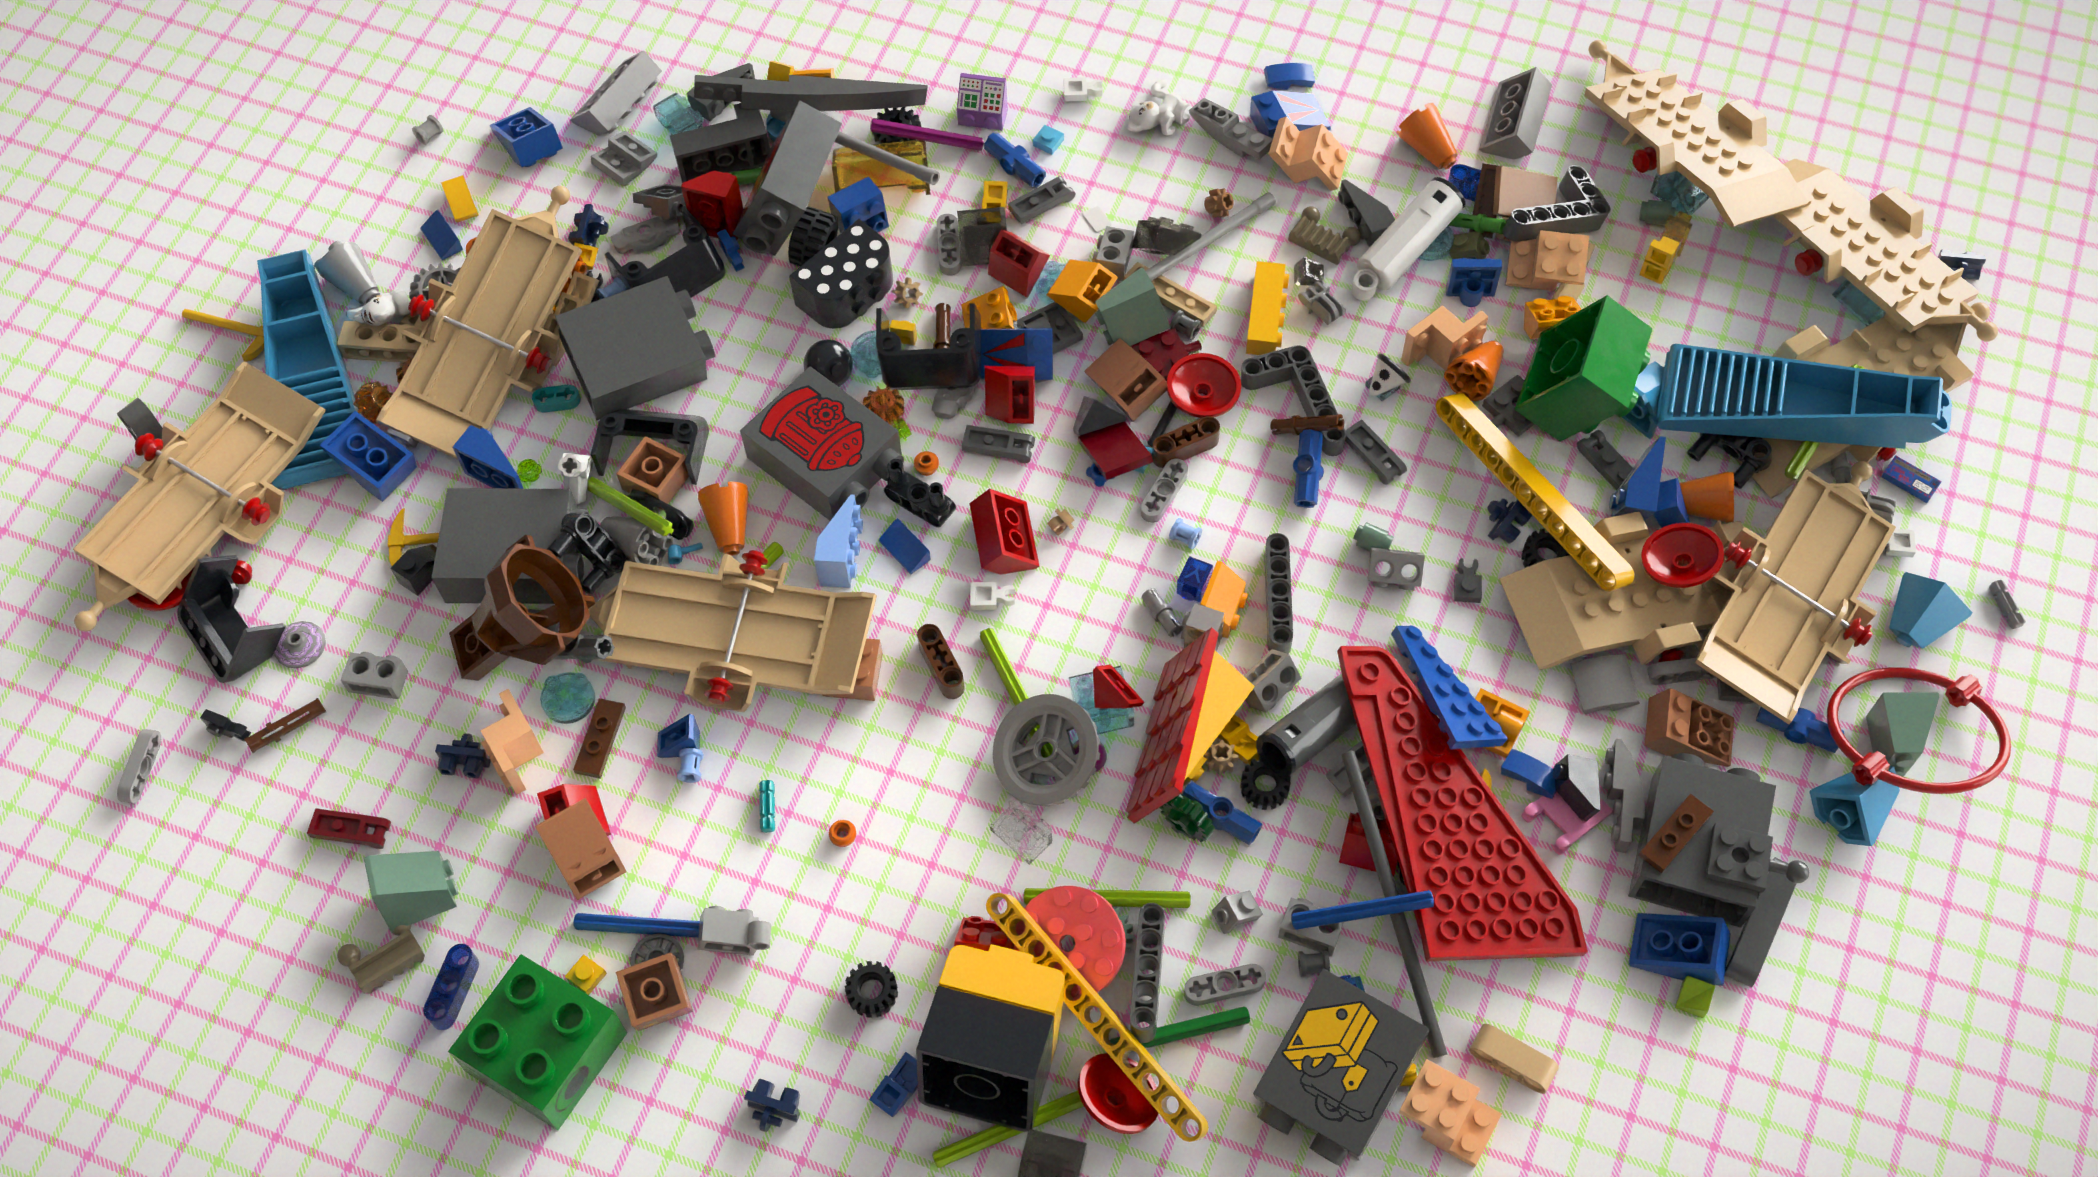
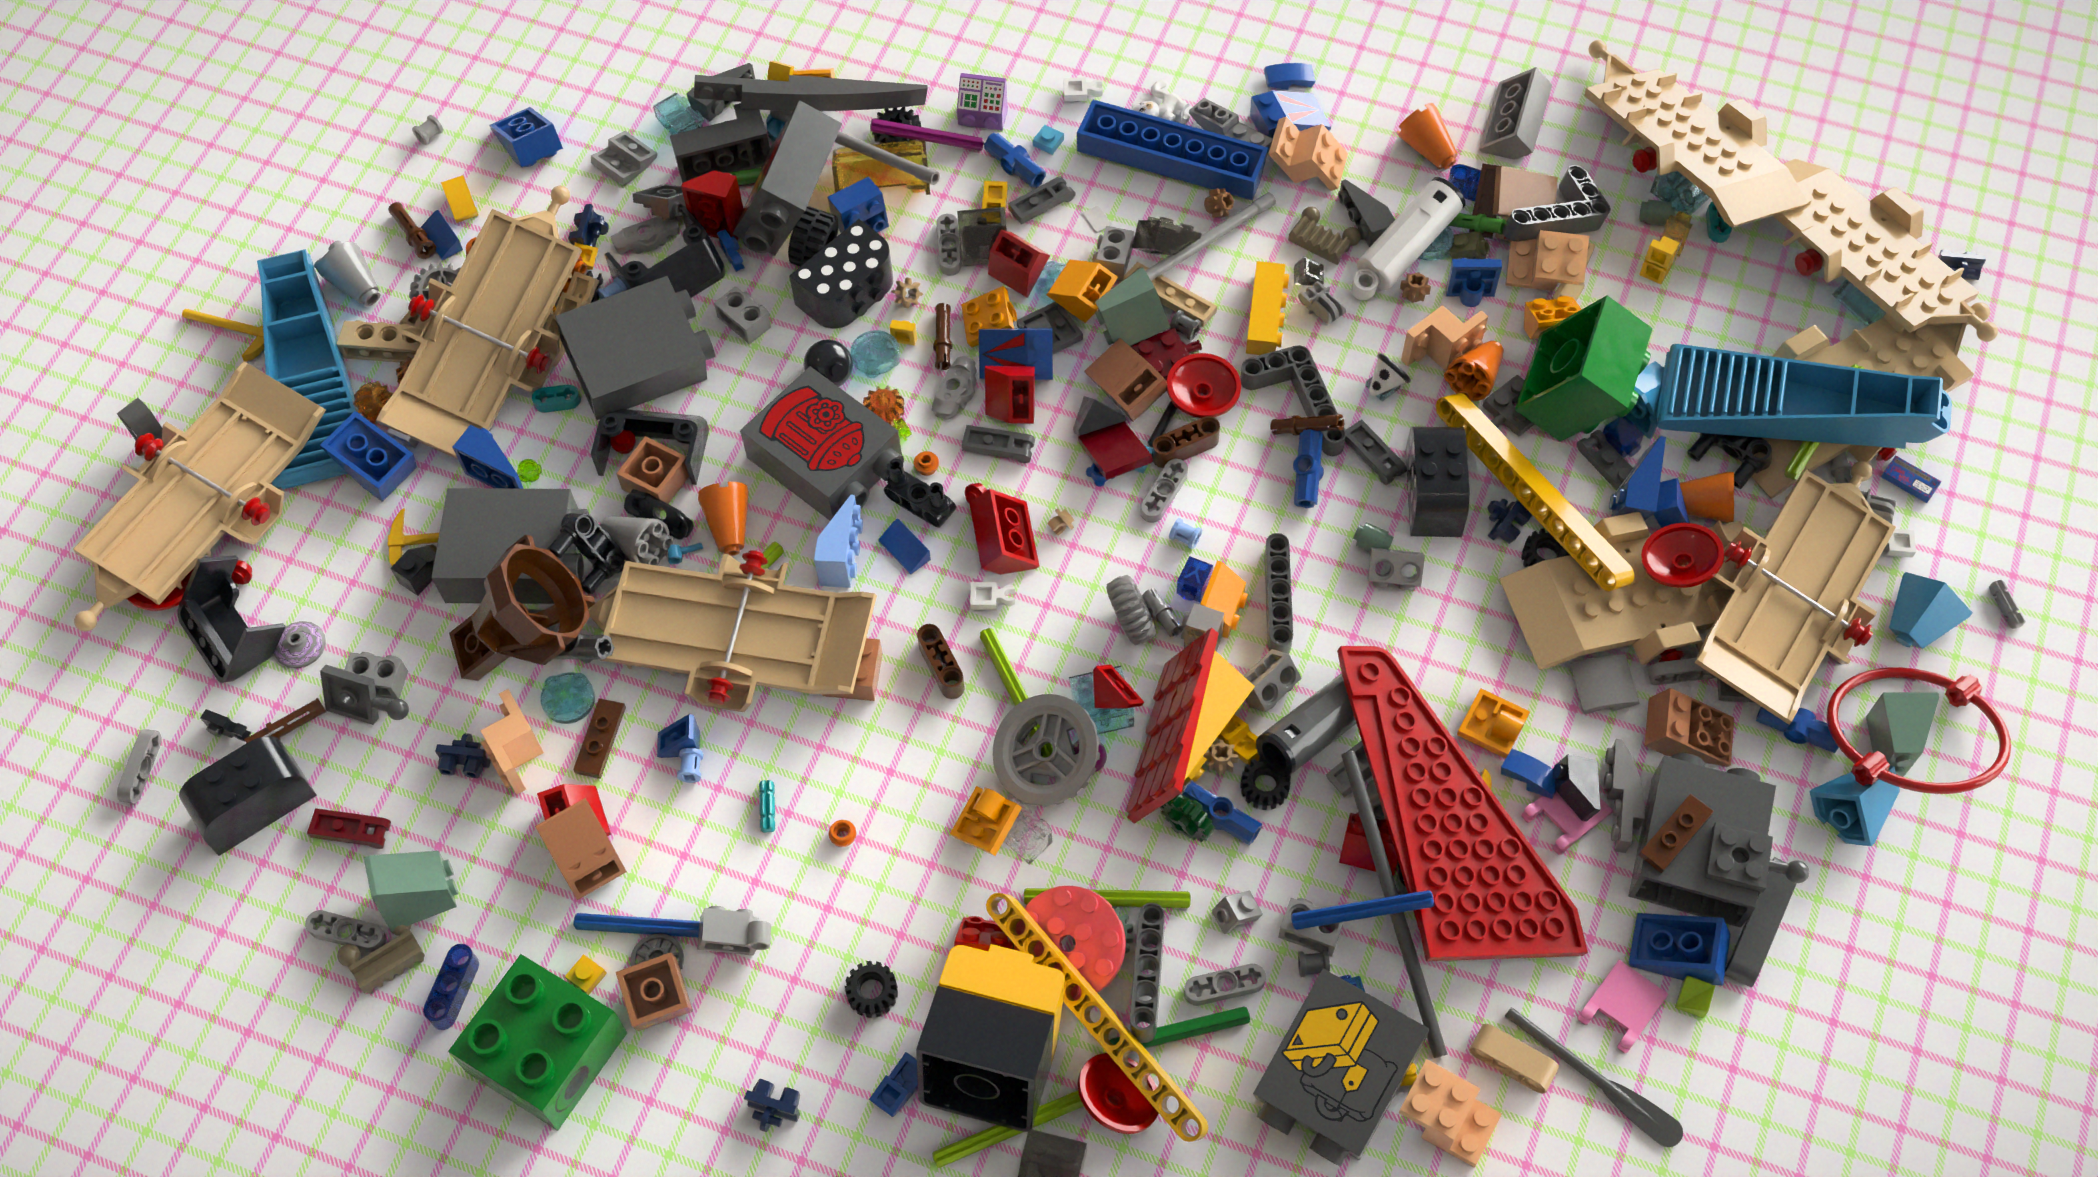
white animal [346,288,410,326] -> none
white piece [558,453,593,504] -> none
light grey slope [570,50,662,136] -> none
lime axle [587,476,674,537] -> none
black windscreen [876,303,981,390] -> none
blue wing [1391,625,1508,749] -> none
dark grey plate [1454,558,1482,603] -> none
none -> black brick [179,736,317,856]
none -> light grey beam [305,910,386,952]
none -> dark grey plate [320,665,409,725]
none -> reddish brown pin [388,202,436,259]
none -> red plate [610,430,636,454]
none -> light grey brick [714,286,771,345]
none -> light orange plate [950,786,1022,856]
none -> red plate [964,483,987,503]
none -> blue slope [1077,99,1269,201]
none -> light grey gear [1106,575,1156,645]
none -> medium nougat gear [1400,272,1431,303]
none -> black brick [1405,426,1470,537]
none -> dark grey piece [1505,1007,1683,1147]
none -> bright pink flag [1577,960,1668,1053]
none -> clear blue brick [1603,416,1644,458]
none -> teal beam [1706,201,1732,243]

